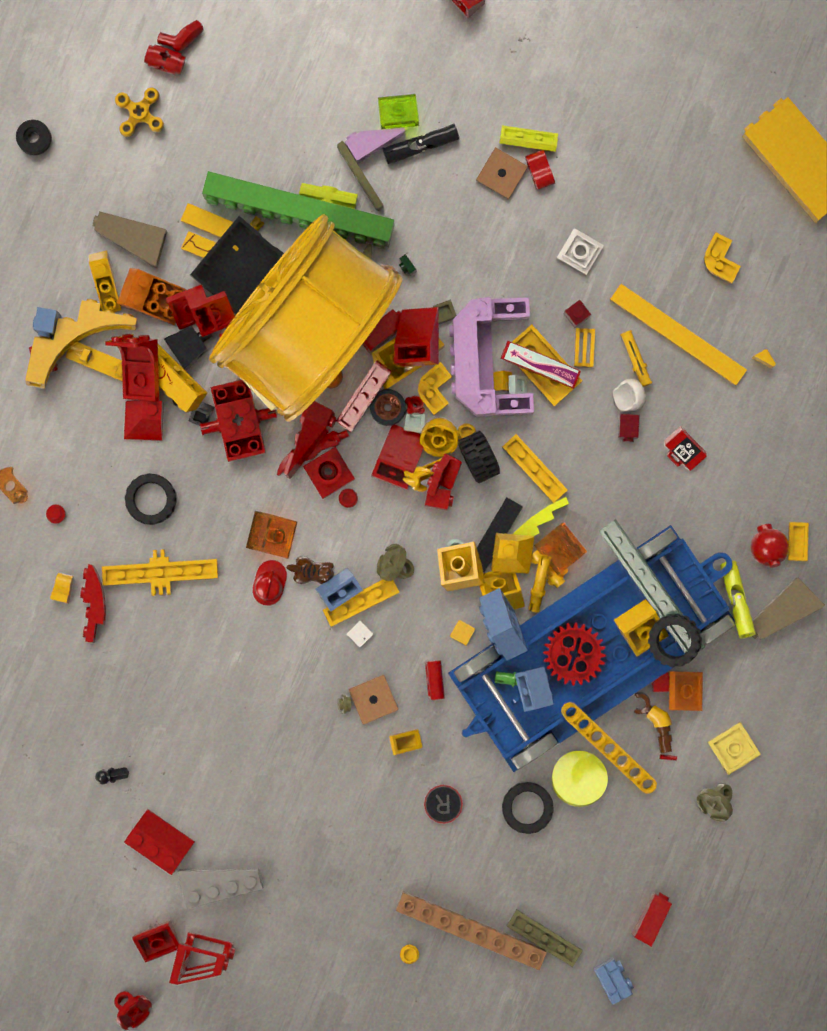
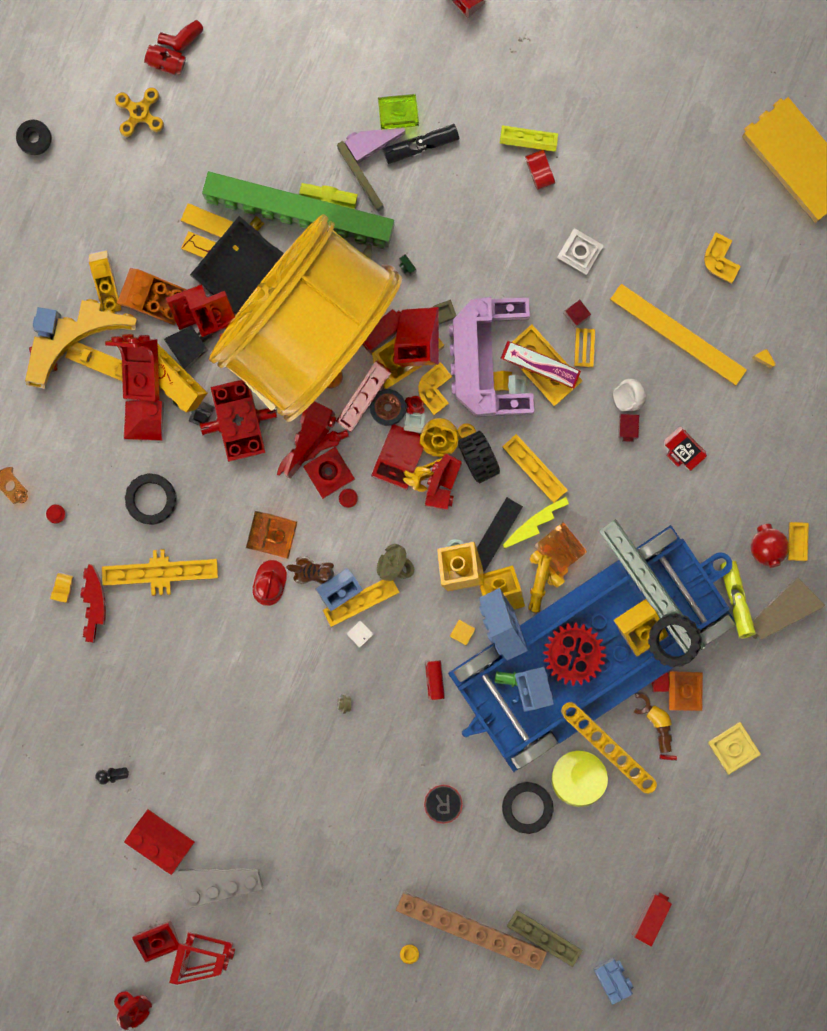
dark tan slope [92,211,167,268] -> none
medium nougat tile [348,675,398,725] -> none
yellow slope [389,729,423,755] -> none
medium nougat tile [476,147,528,200] -> none
yellow slope [491,533,534,574] -> none
yellow pin [620,330,652,387] -> none
olive tile [696,784,733,822] -> none

